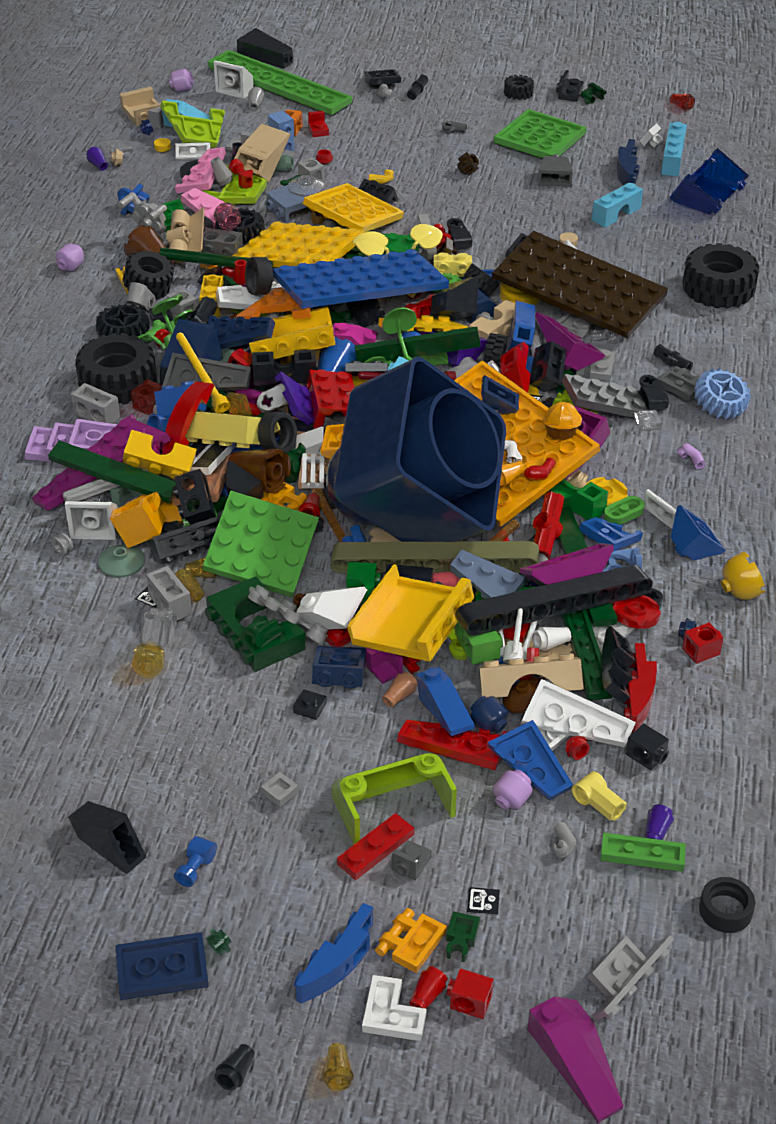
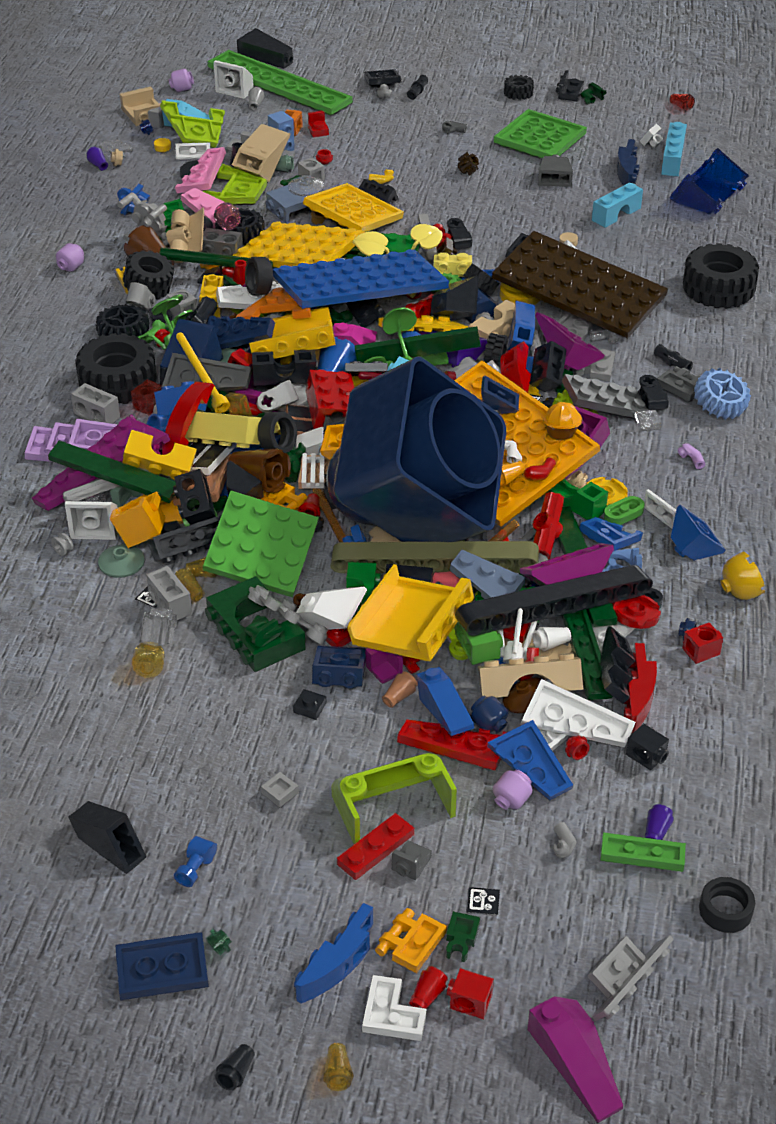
light grey cone [210,157,233,185] -> none
red leg [229,159,253,188] -> none
dark purple wing [275,372,314,425] -> none
light yellow piece [571,771,627,821] -> none

